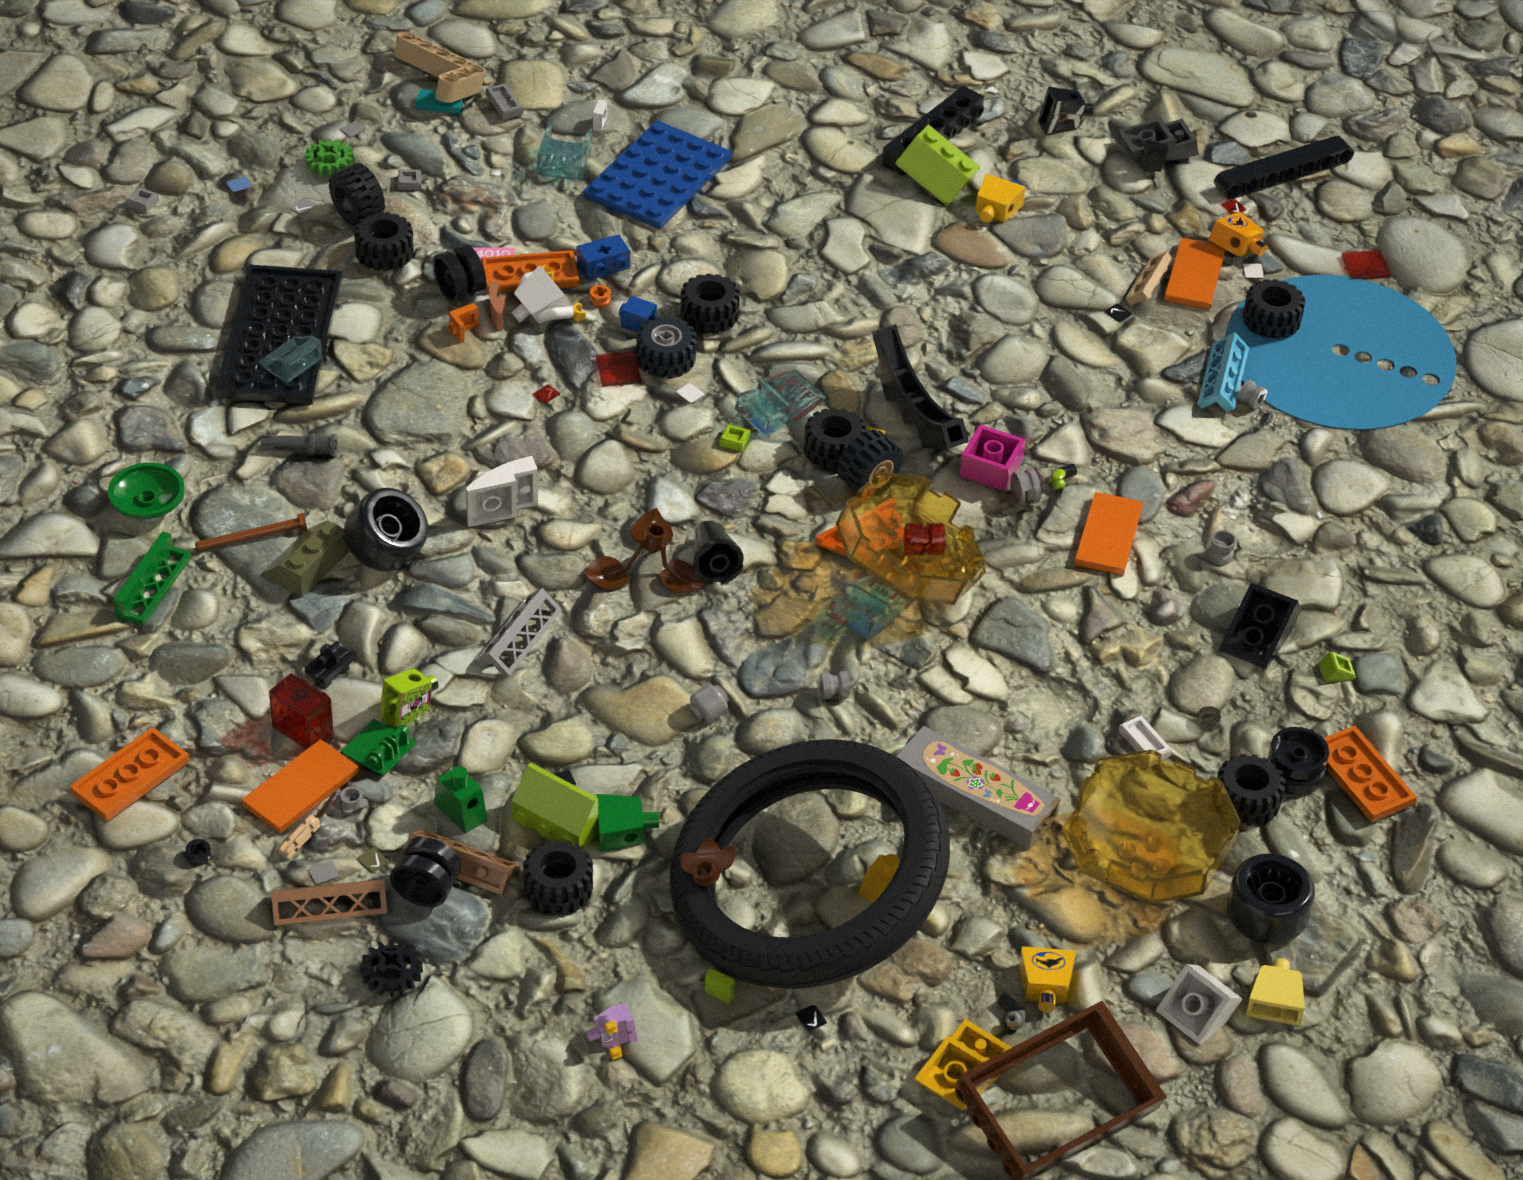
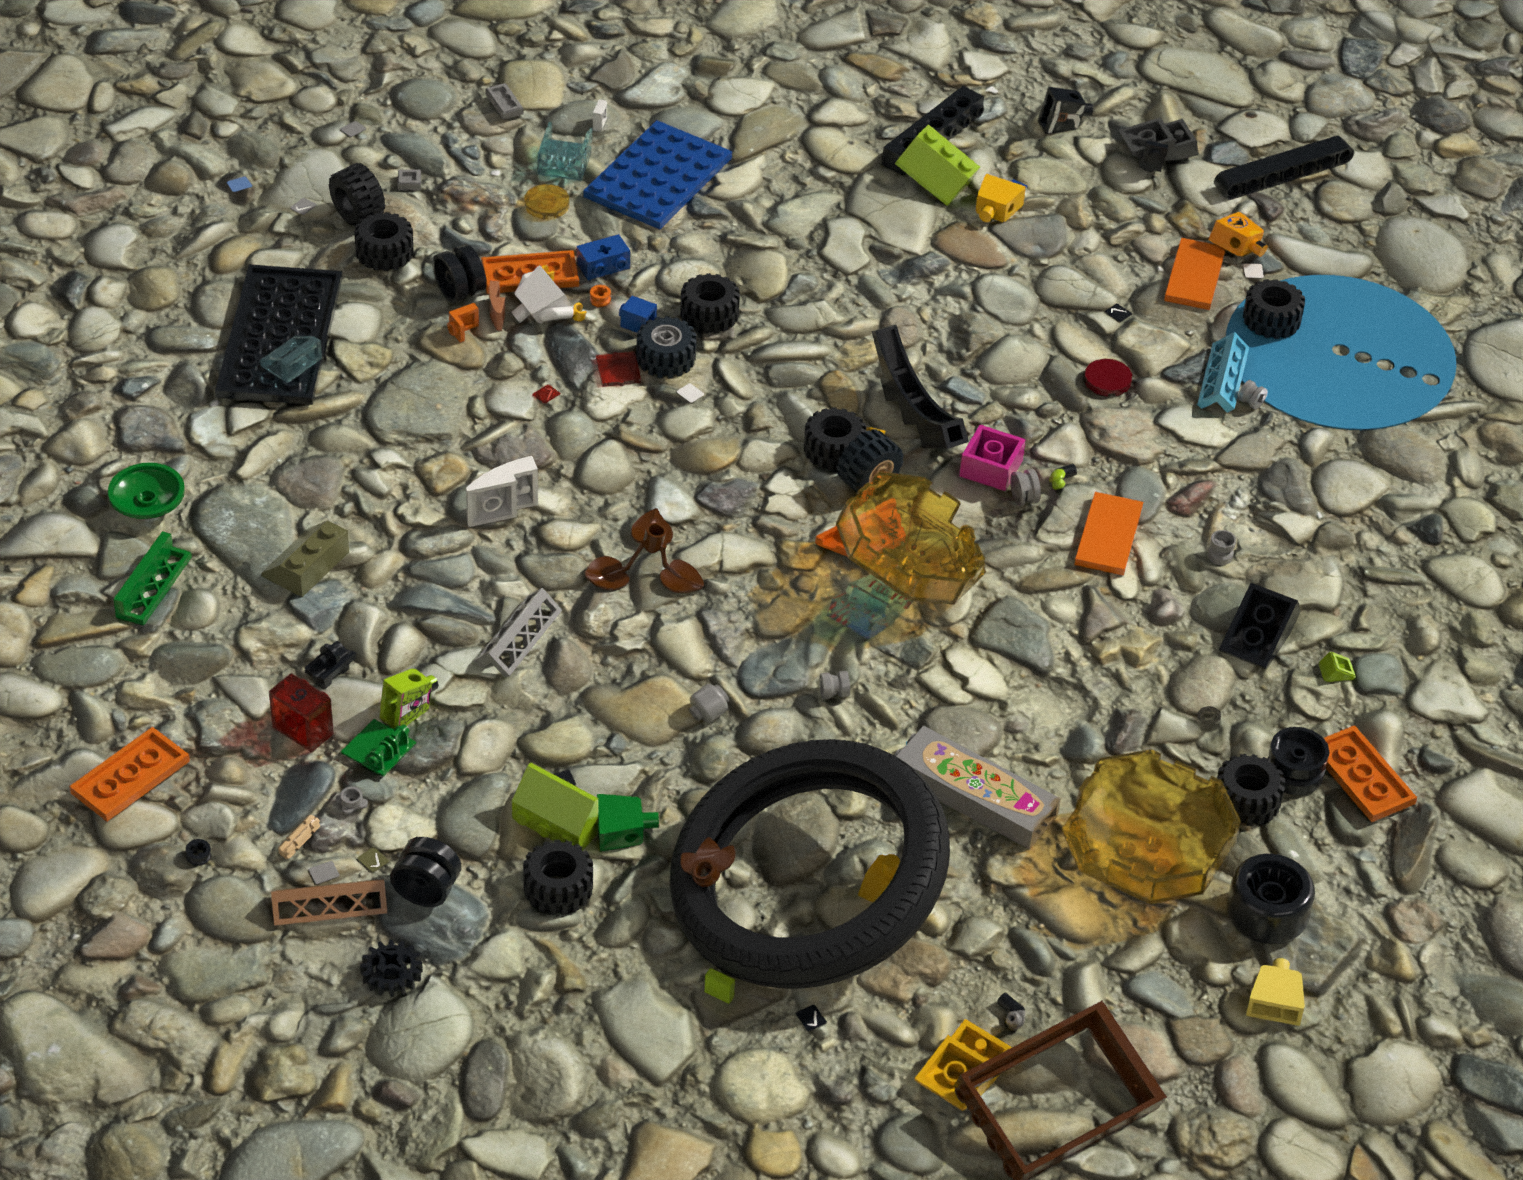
light grey tile [126,187,159,213] -> none
dark orange bar [195,513,307,551] -> none
orange tile [241,739,359,834] -> none
dark grey pin [261,433,338,456] -> none
bright green gear [304,138,354,178] -> none
black wheel [344,488,428,572] -> none
tan beam [394,32,485,103] -> none
medium nougat fence [407,829,521,895] -> none
teal plate [415,89,464,114] -> none
green torso [434,766,487,834] -> none
bright pink sticker [473,248,515,260] -> none
lavender piece [586,1002,638,1060] -> none
black cone [693,521,744,584] -> none
lime tile [719,424,751,452] -> none
clear light blue slope [735,369,825,436] -> none
clear red wheel [903,523,946,556] -> none
yellow torso [1019,946,1076,1012] -> none
white tile [1119,716,1172,766] -> none
tan plate [1125,251,1172,306] -> none
white slope [1155,964,1242,1045] -> none
clear red sticker [1221,199,1247,214] -> none
clear red piece [1341,250,1391,280] -> none
none -> clear yellow tile [524,184,569,219]
none -> dark red tile [1084,358,1132,396]

